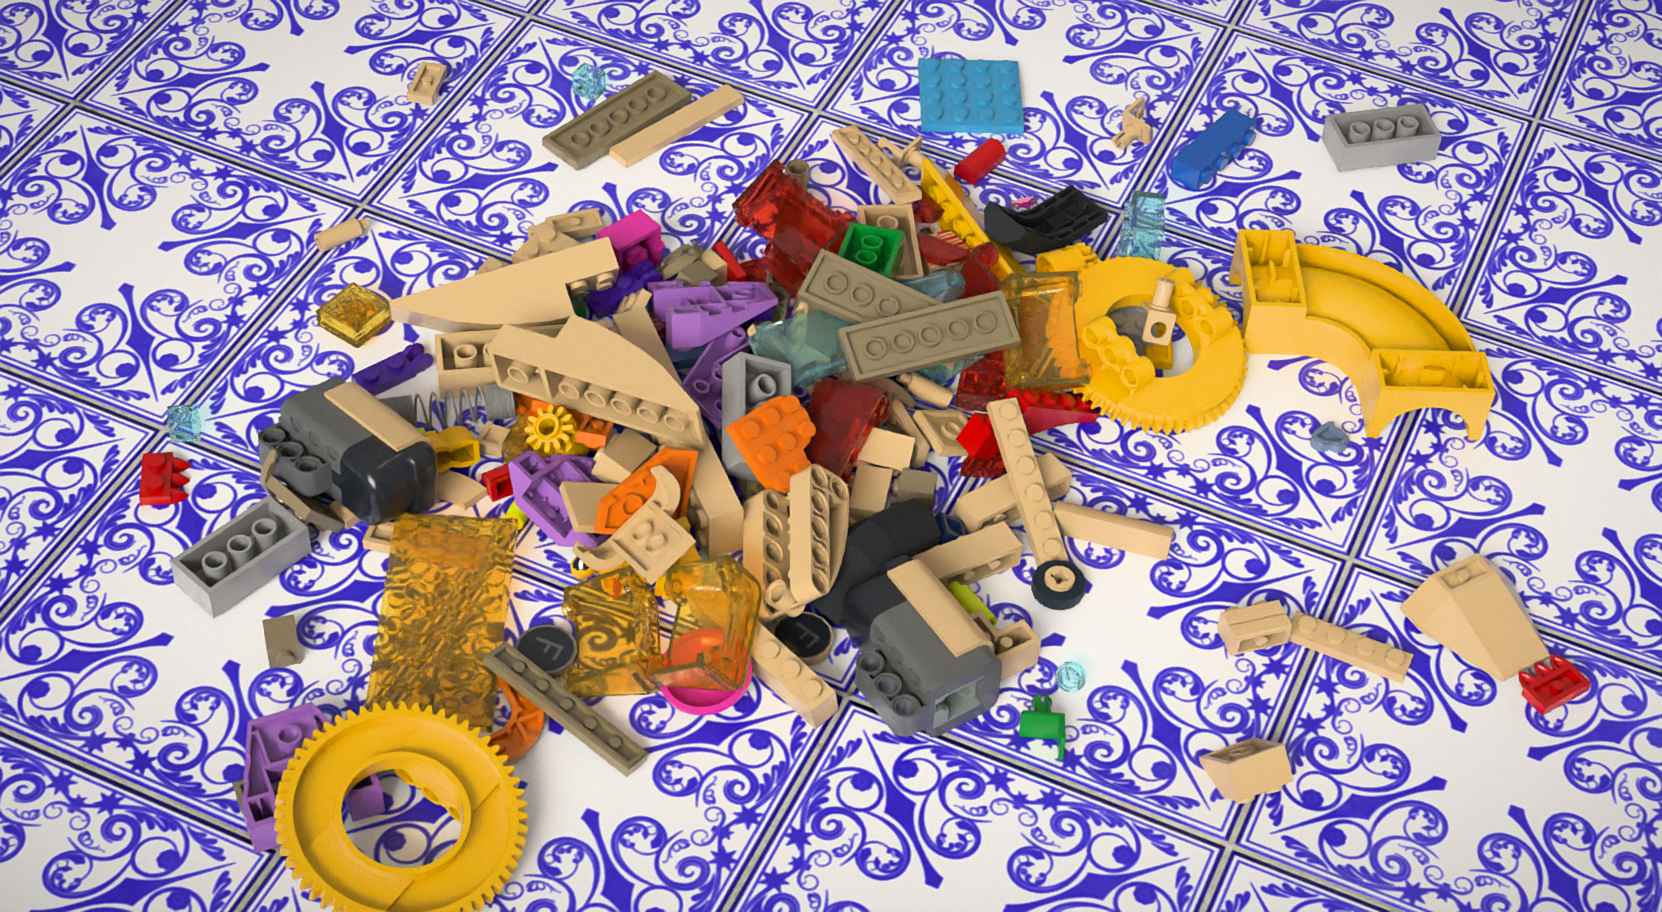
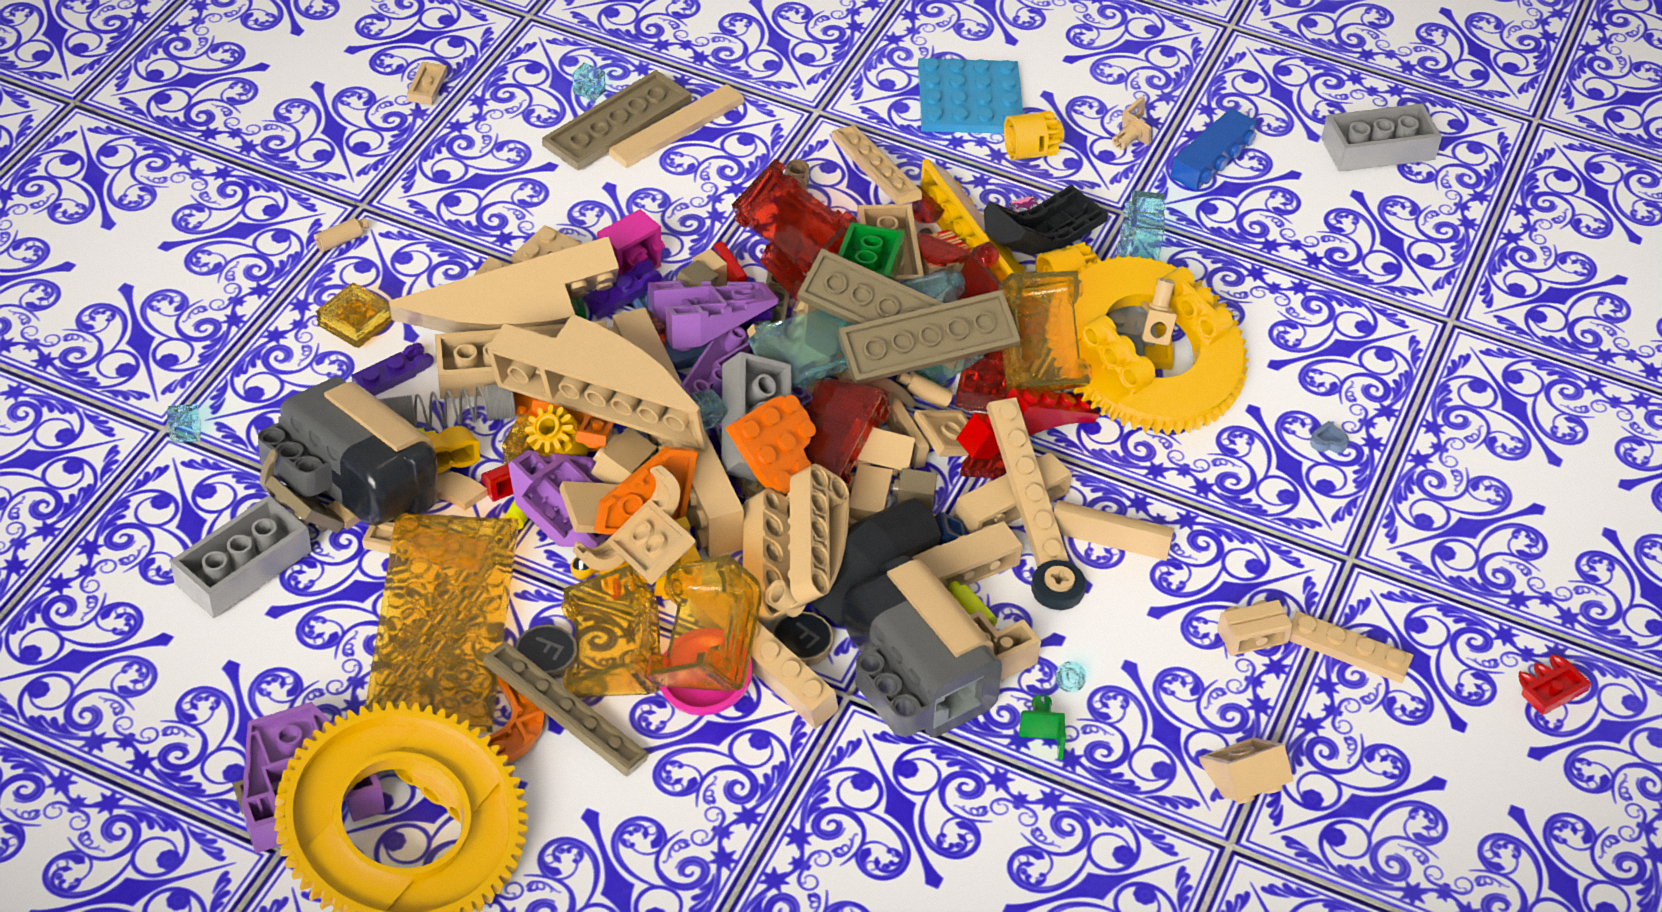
red plate [139,452,191,506] -> none
dark tan brick [262,615,302,668] -> none
tan plate [476,422,514,458] -> none
tan hinge [528,208,605,240] -> none
tan plate [617,288,652,313] -> none
dark tan tile [654,241,703,281] -> none
clear red tile [739,258,767,283] -> none
tan bracket [877,136,936,172] -> none
red brick [953,138,1006,186] -> none
yellow piece [1228,229,1495,440] -> none
tan wedge [1400,553,1550,682] -> none
none -> clear light blue plate [690,389,729,429]
none -> yellow gear [1004,111,1064,161]

